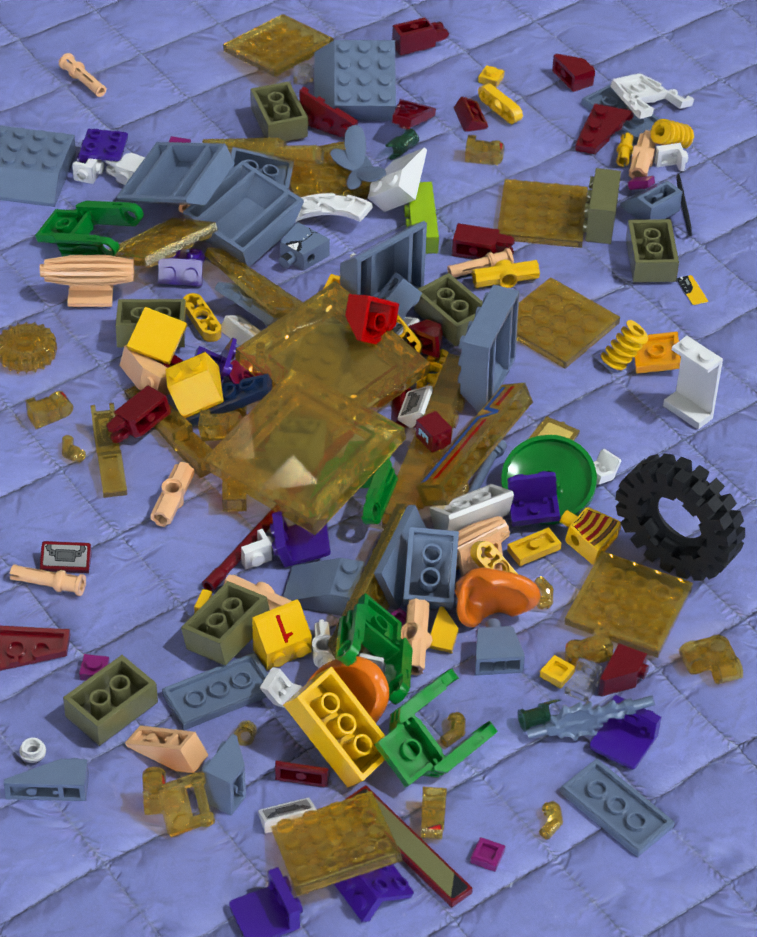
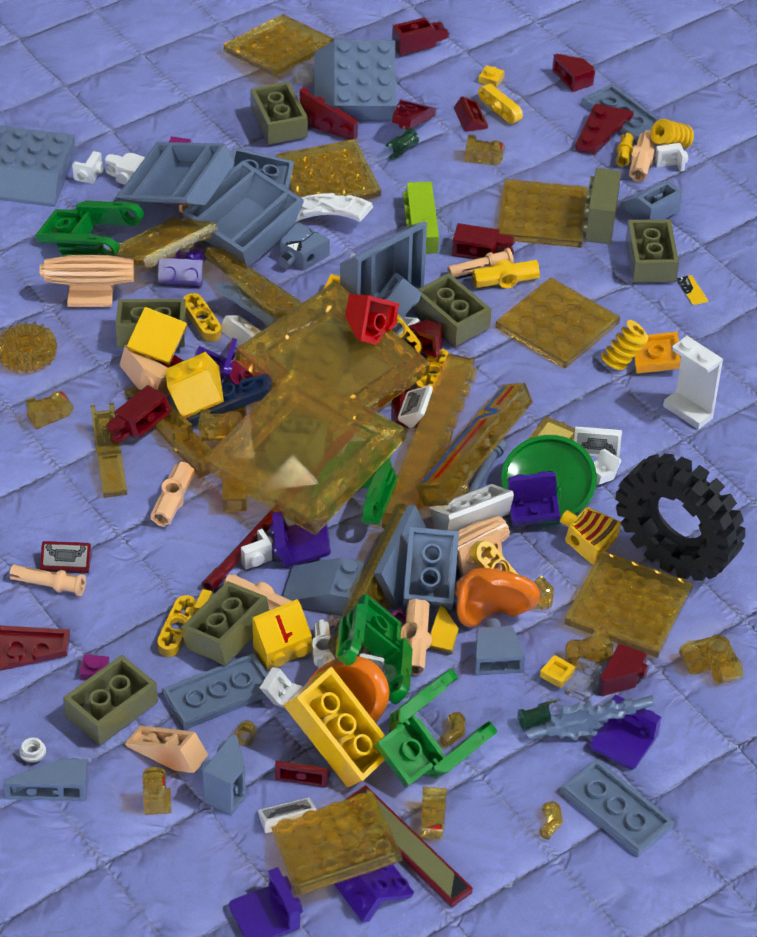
light nougat pin [59,53,107,97] -> none
clear yellow arm [62,435,86,462] -> none
dark purple bracket [77,129,128,164] -> none
clear yellow plate [156,772,215,837] -> none
clear yellow slope [202,138,324,166] -> none
sand blue piece [330,125,386,190] -> none
white slope [368,148,427,212] -> none
dark red brick [416,411,452,453] -> none
sand blue slope [458,284,519,417] -> none
magenta tile [470,837,505,872] -> none
yellow plate [507,527,562,567] -> none
white wing [610,73,694,119] -> none
magenta tile [628,176,655,190] -> none
black piece [676,174,692,237] -> none
none -> yellow beam [157,595,197,657]
none -> slope [574,426,622,458]

